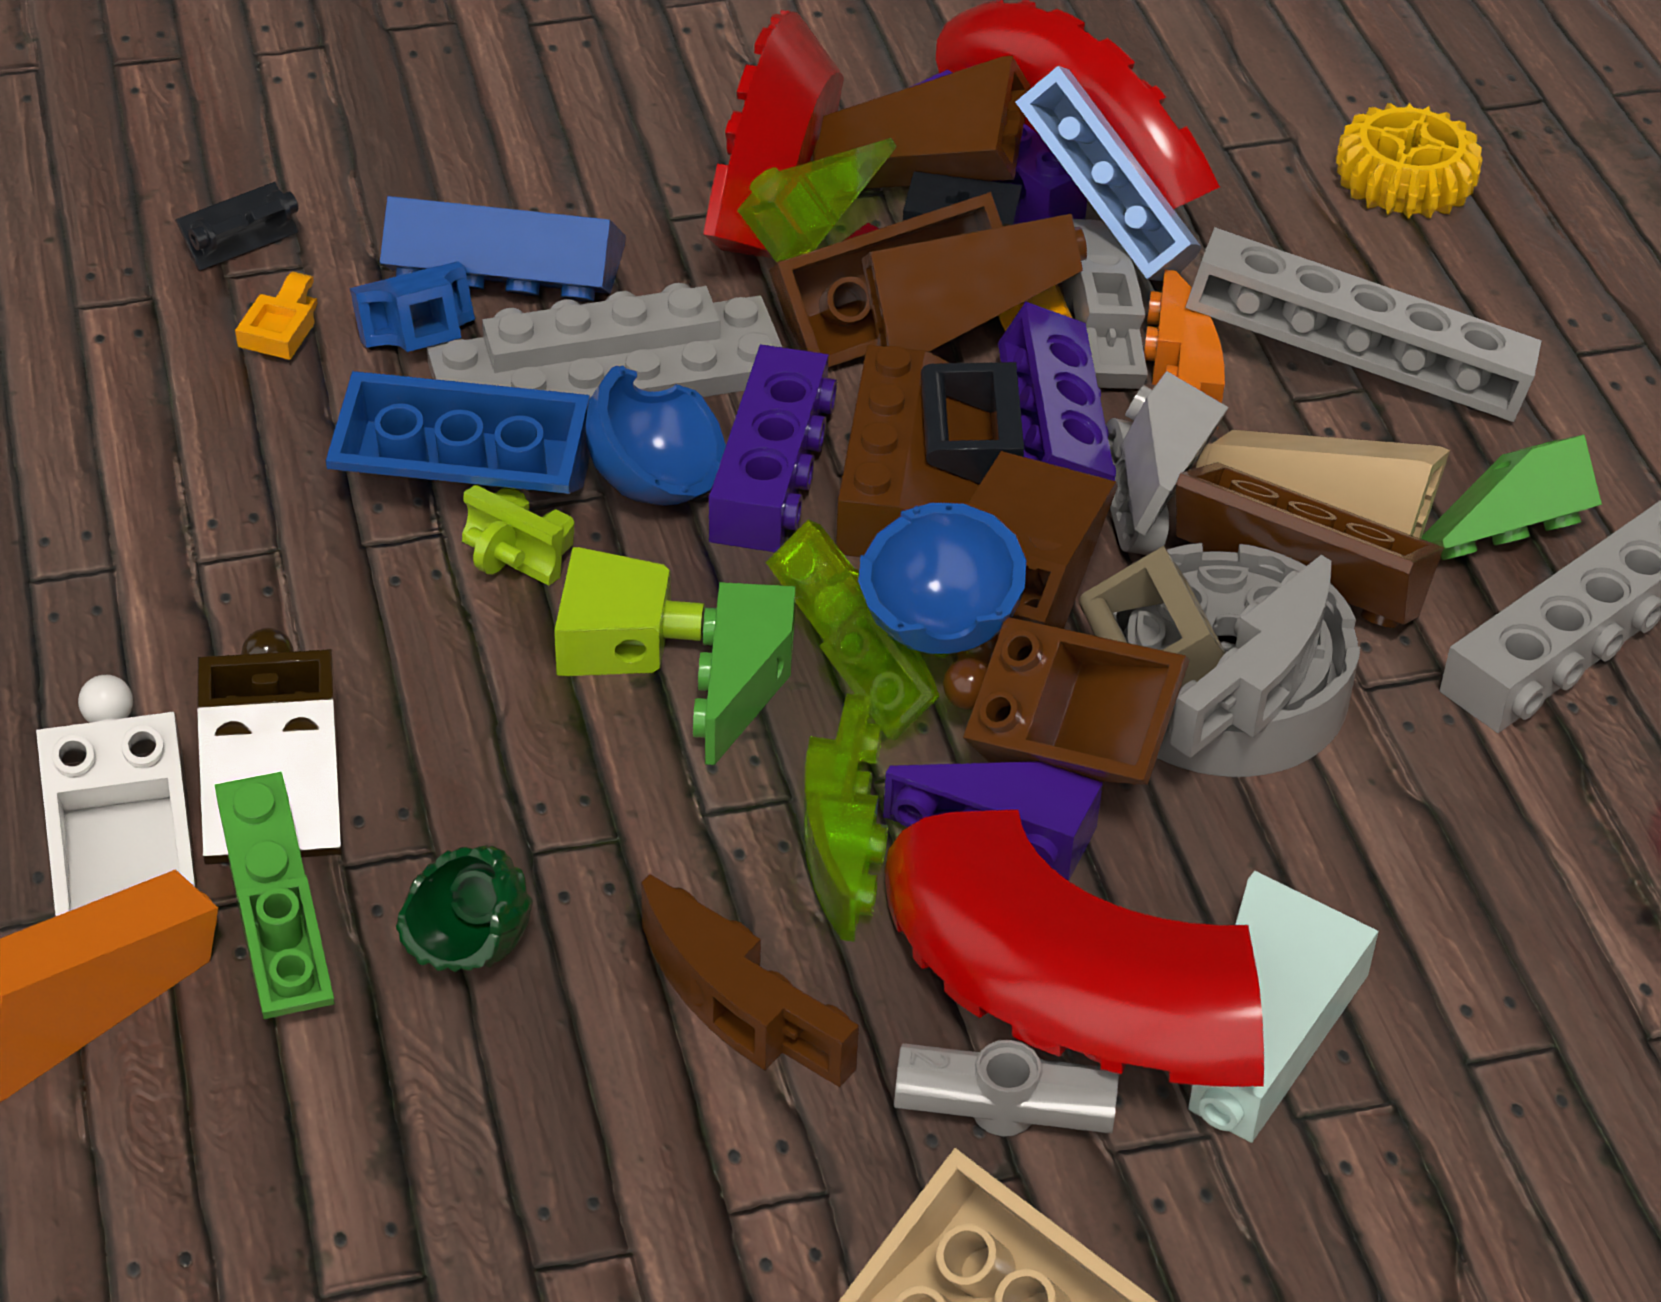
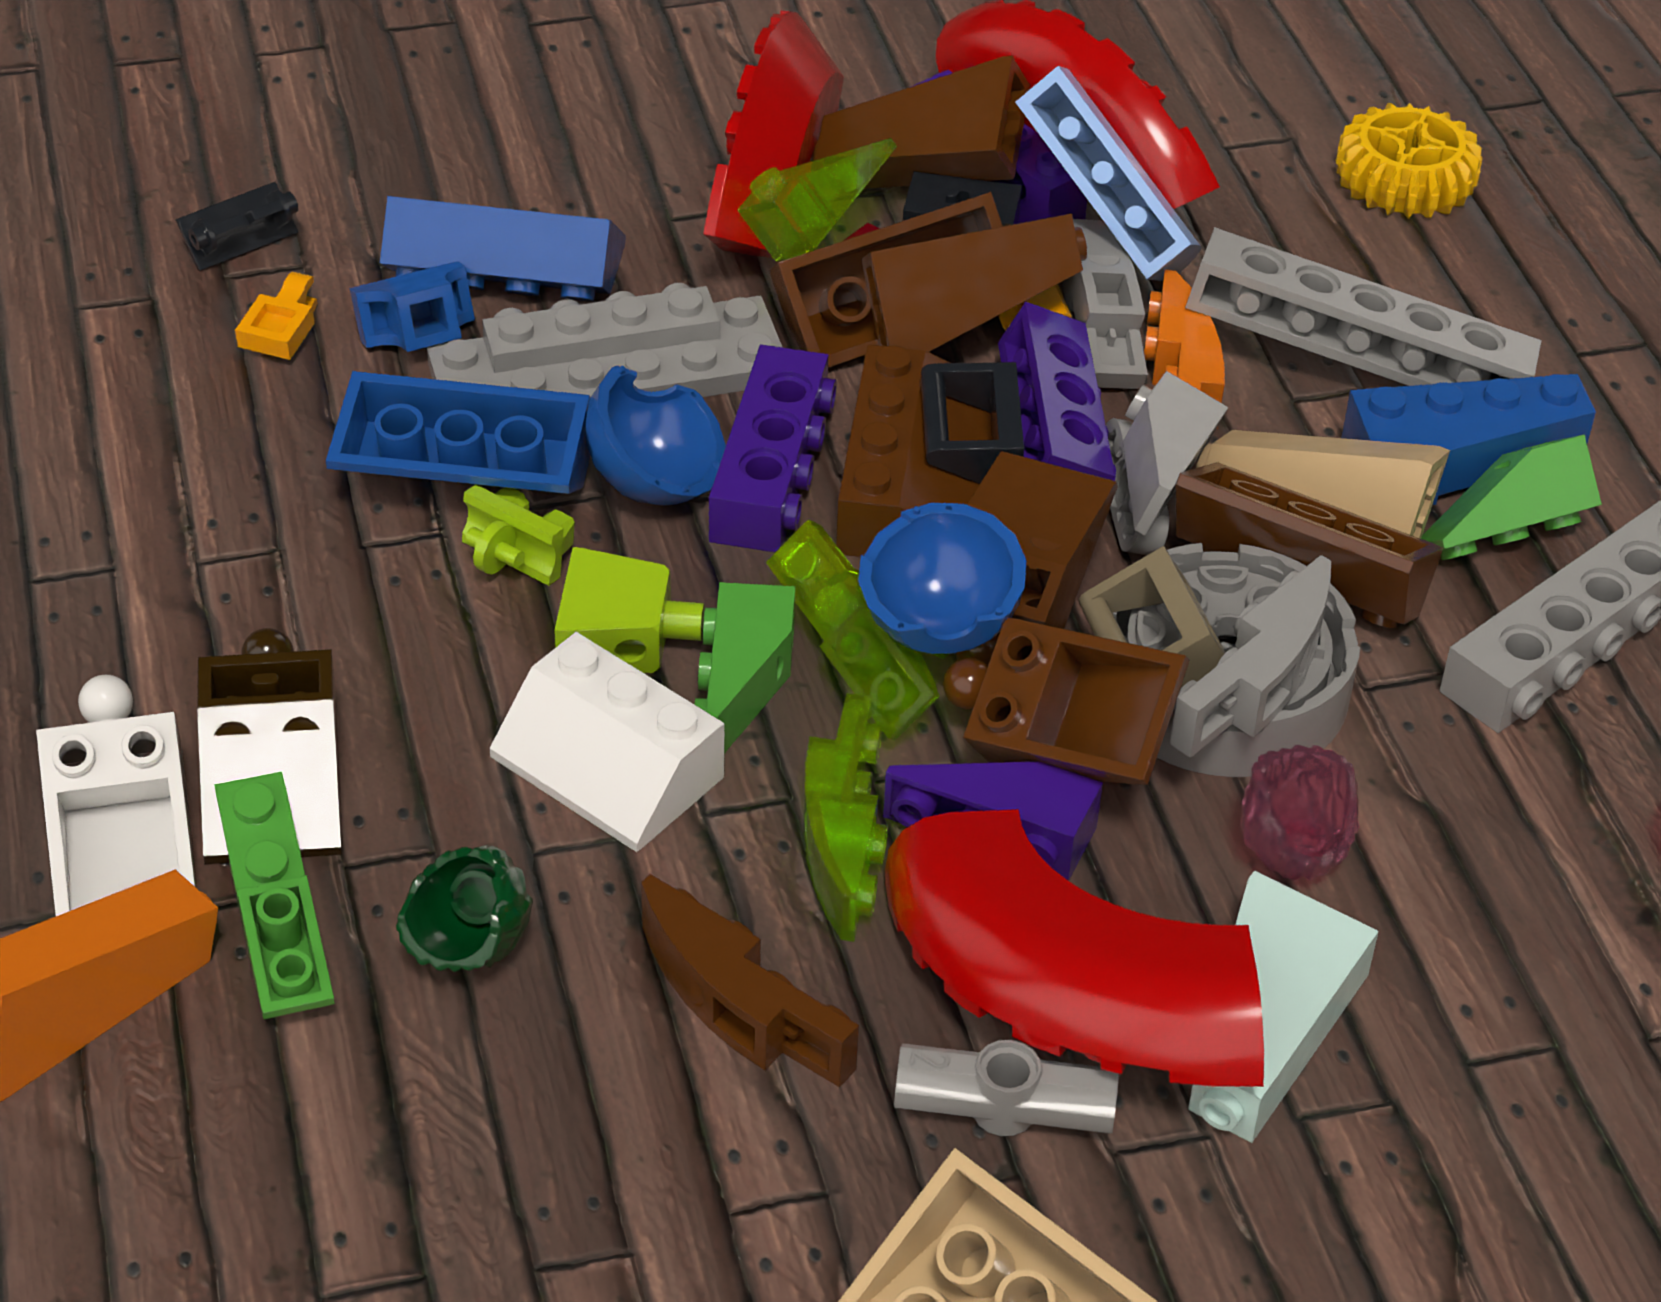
none -> white slope [490,632,724,852]
none -> clear pink hair [1240,744,1360,881]
none -> blue wedge [1341,374,1596,505]

